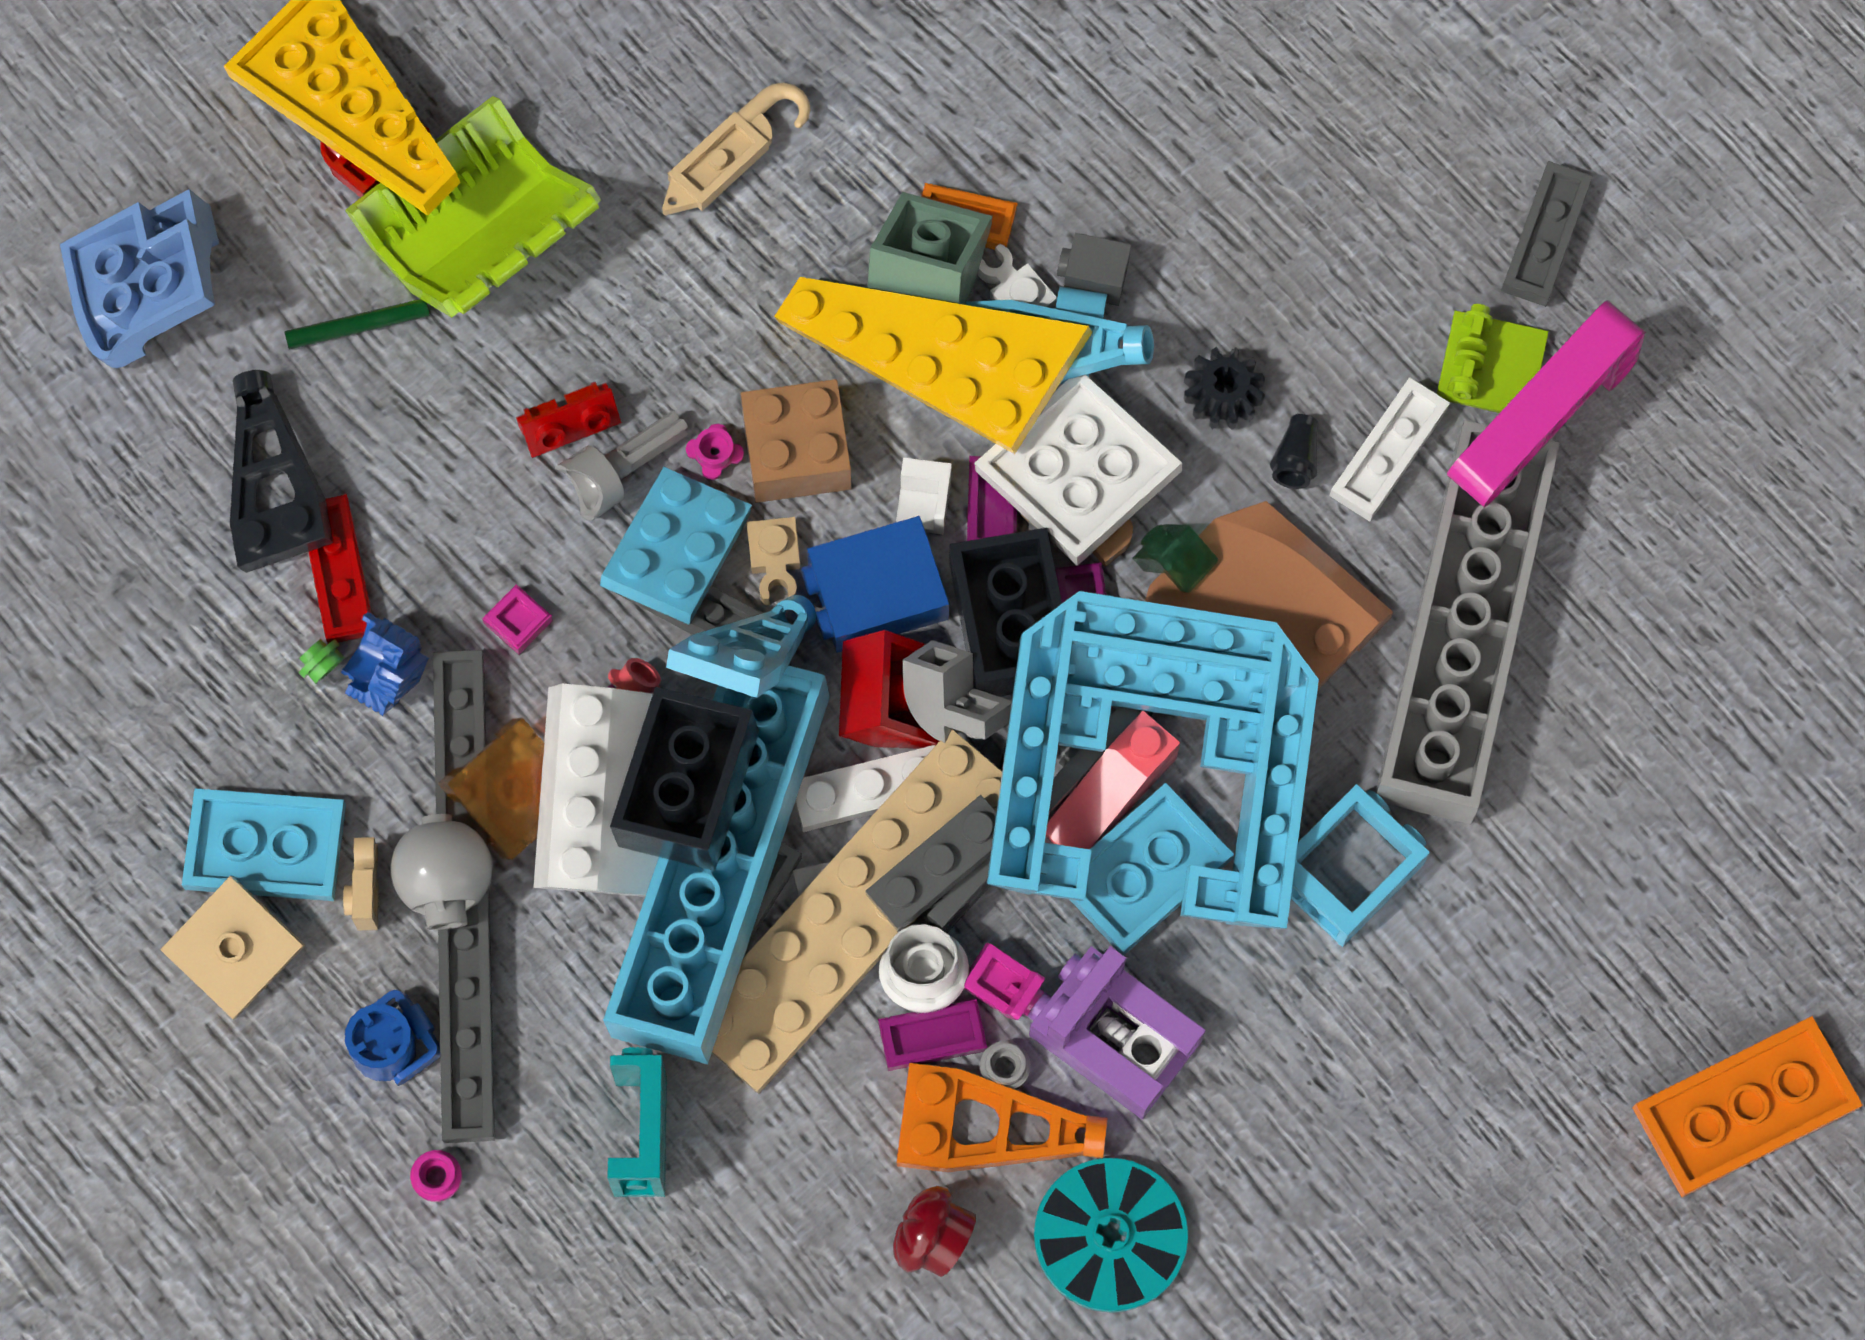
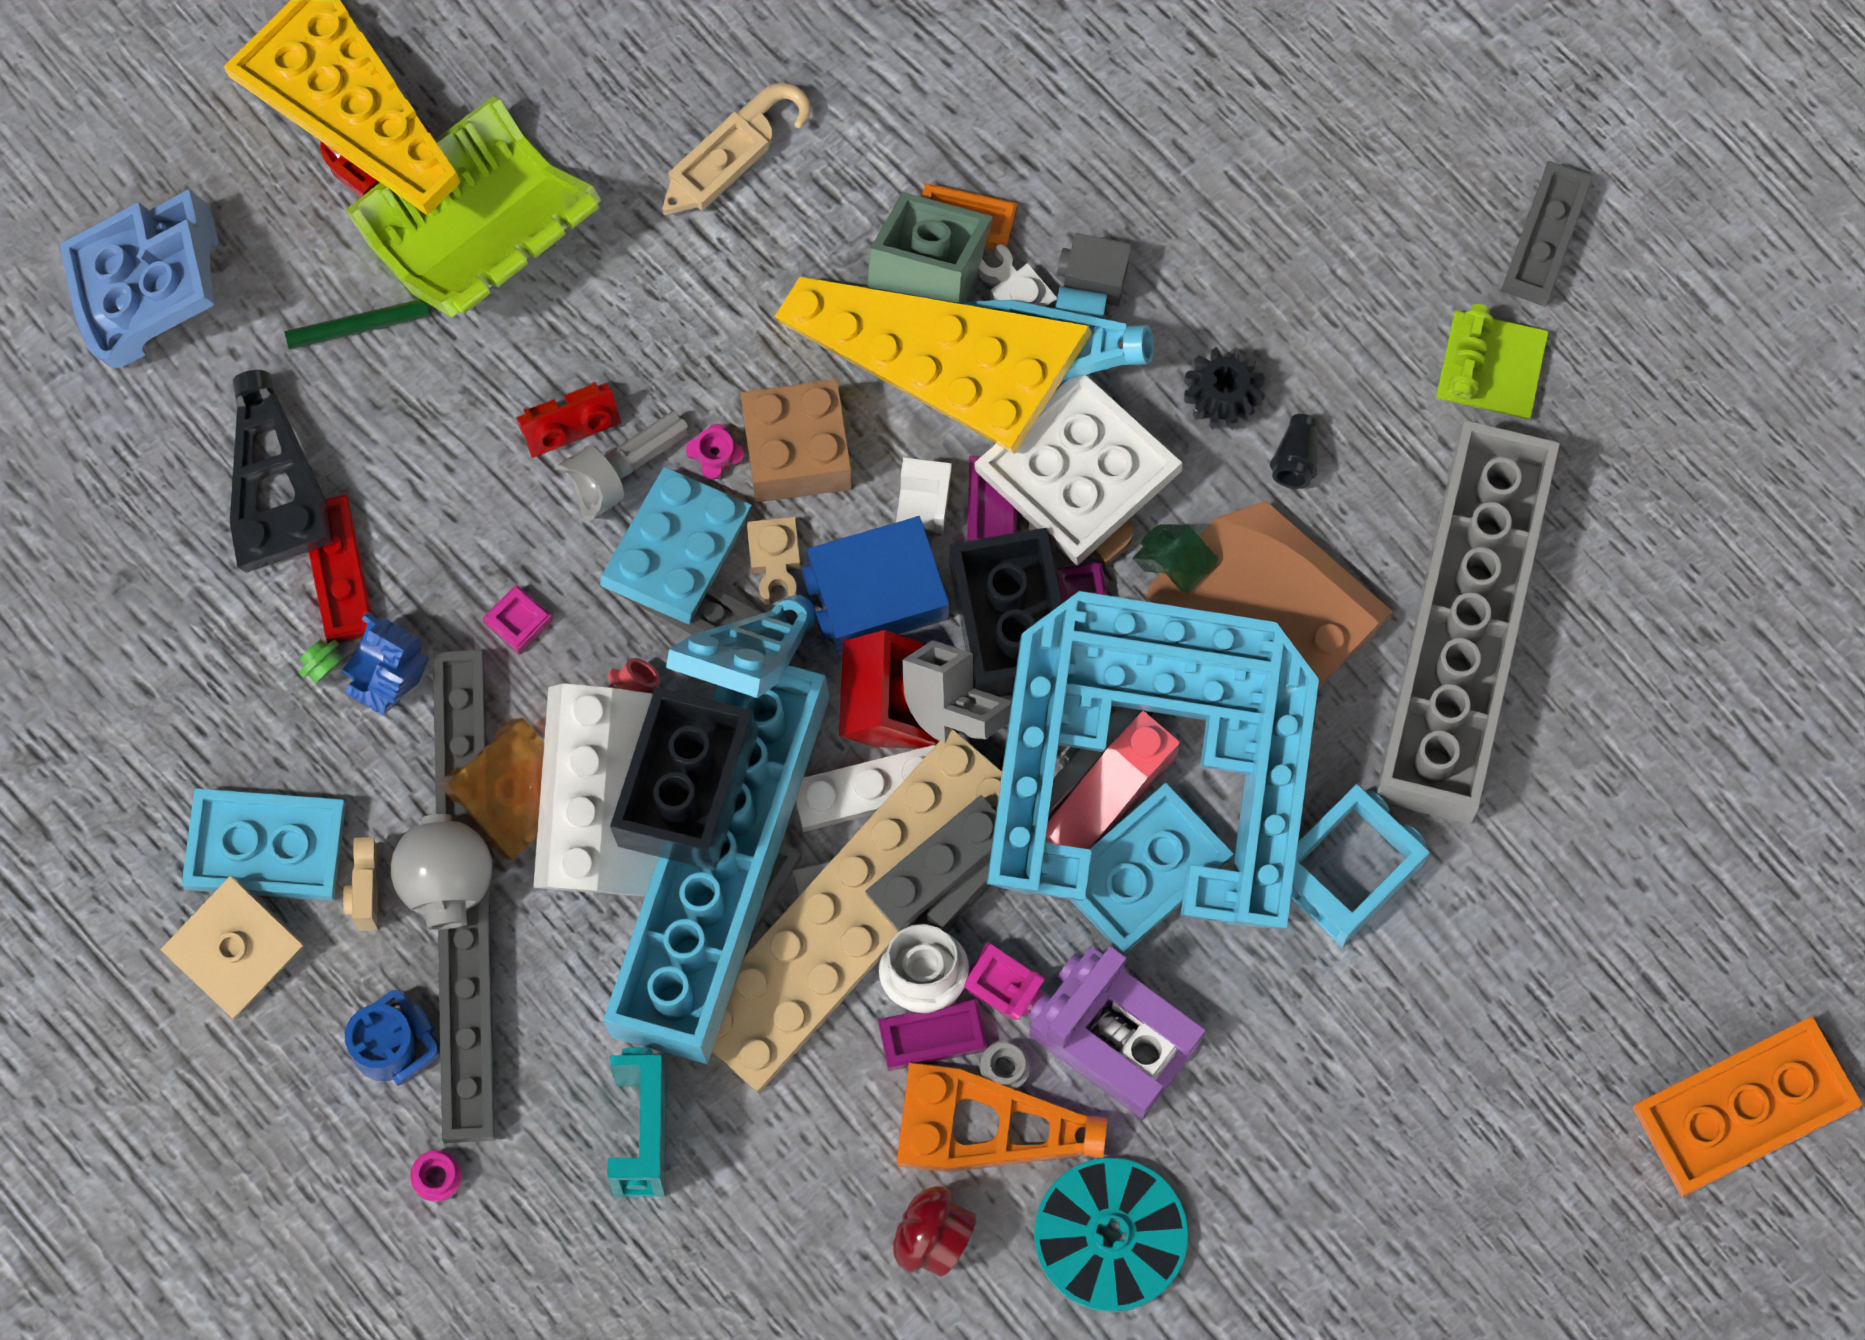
white plate [1329,377,1450,522] -> none
dark pink beam [1447,300,1646,508] -> none

